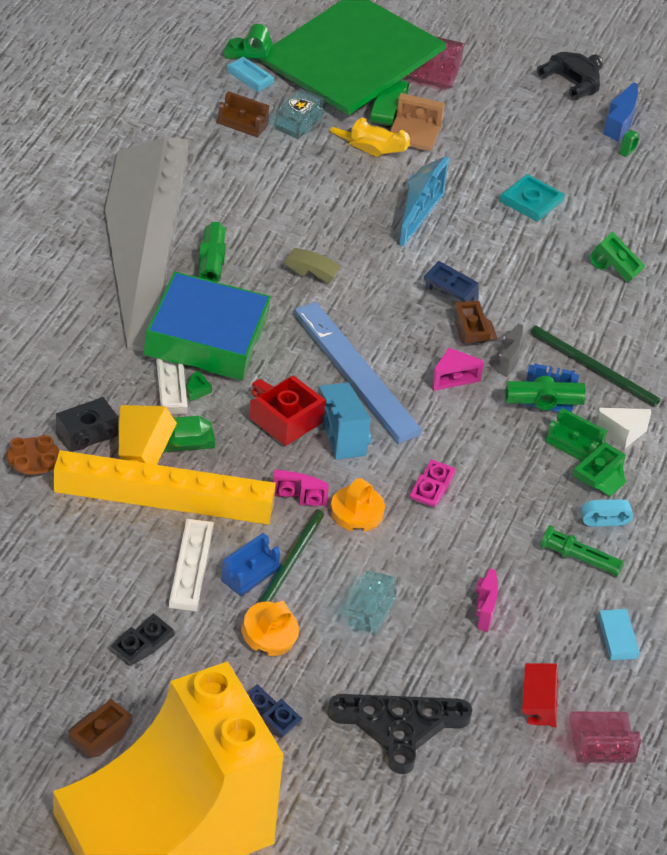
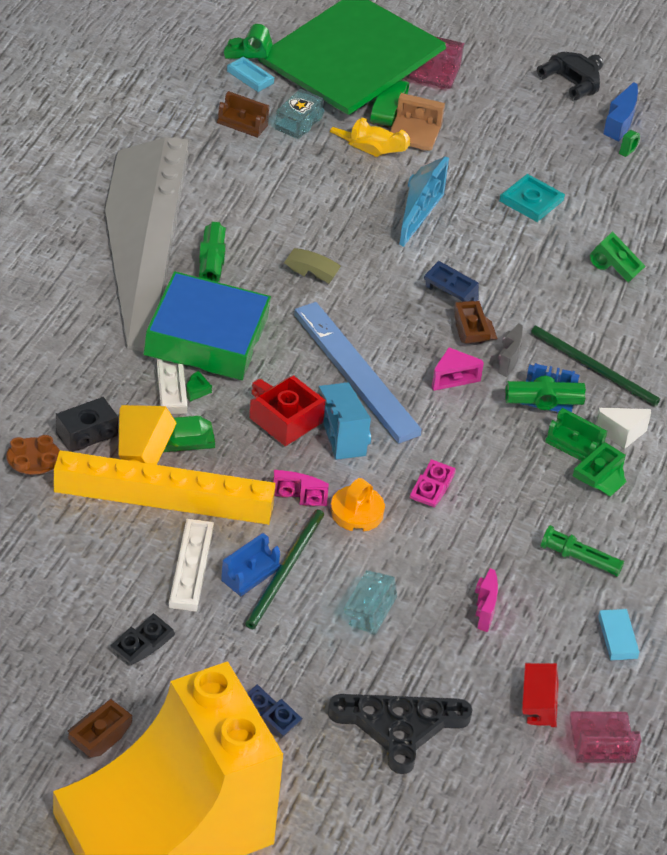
light orange tile [241,601,299,656] -> none
medium azure beam [581,499,633,527] -> none

